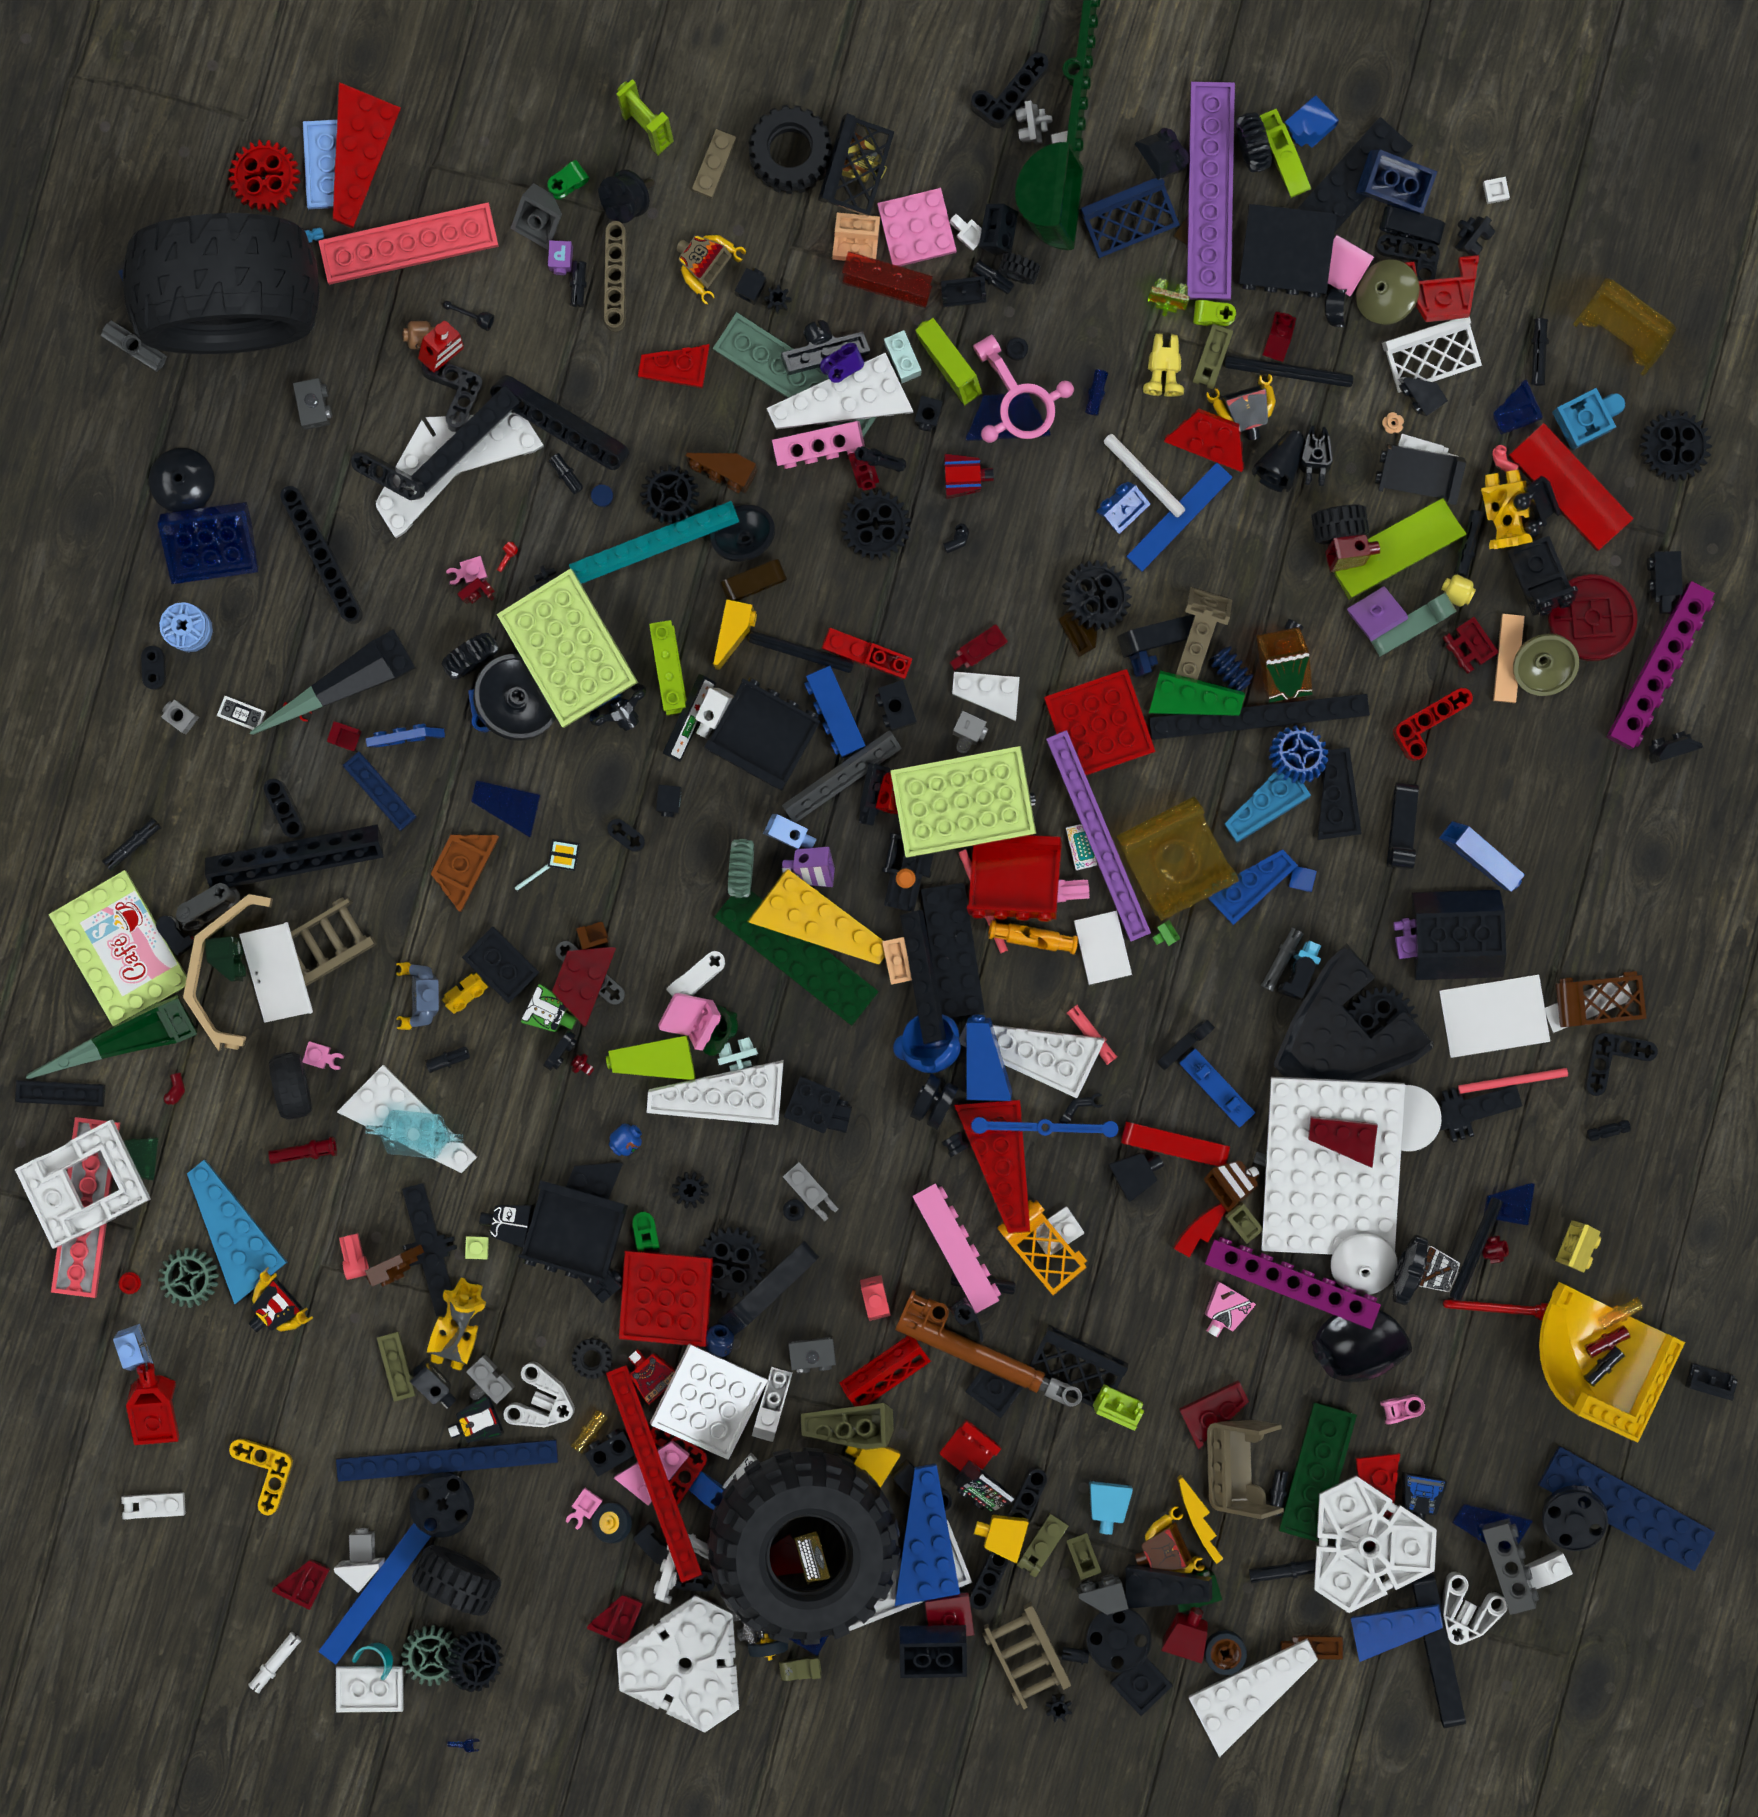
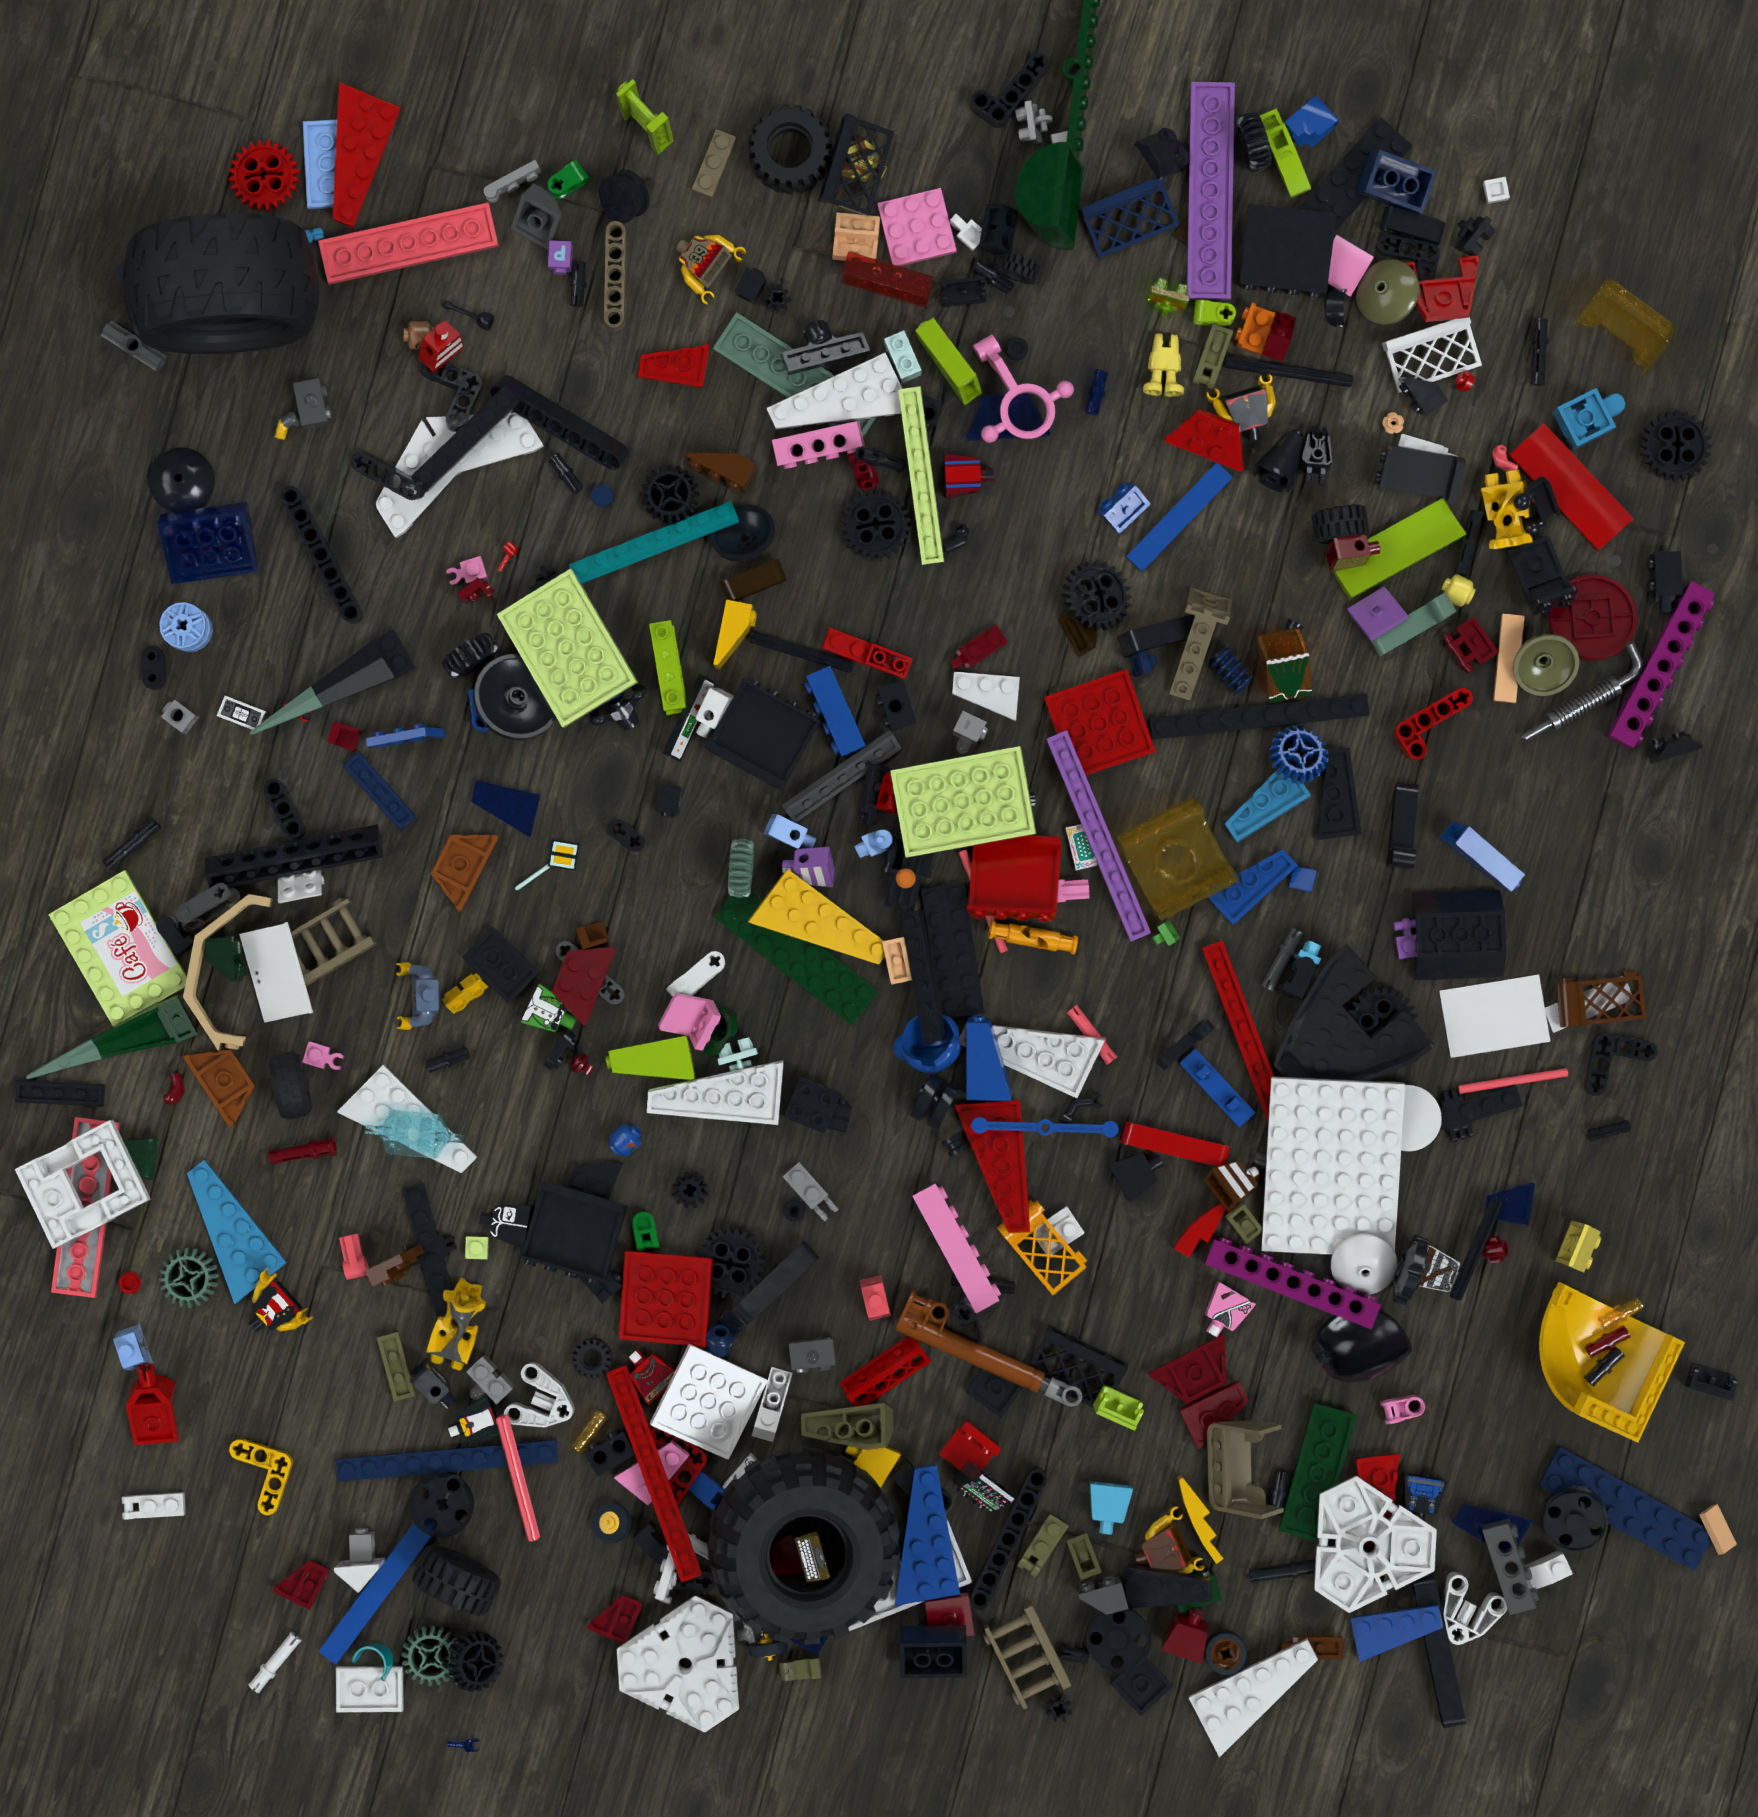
bright pink plate [566,1488,603,1530] -> none
dark purple piece [820,343,865,383] -> none
yellow torso [974,1515,1029,1563] -> none
white tile [1074,911,1132,985] -> none
white axle [1104,434,1185,517] -> none
green wing [1149,670,1245,716] -> none
dark red wing [1308,1116,1378,1168] -> none
red piece [1443,1299,1549,1321] -> none
clear blue wing [1493,380,1543,435] -> none
none -> dark orange wing [183,1049,256,1127]
none -> arm [274,412,301,440]
none -> white hinge [278,870,325,903]
none -> light grey plate [484,160,541,203]
none -> coral axle [496,1415,540,1541]
none -> light blue hips [854,829,893,858]
none -> yellowish green plate [898,386,944,565]
none -> dark red wing [1148,1334,1226,1403]
none -> red plate [1201,940,1274,1123]
none -> orange bracket [1234,302,1275,356]
none -> red plate [1455,370,1475,392]
none -> flat silver piece [1519,641,1643,740]
none -> light nougat tile [1699,1504,1737,1555]

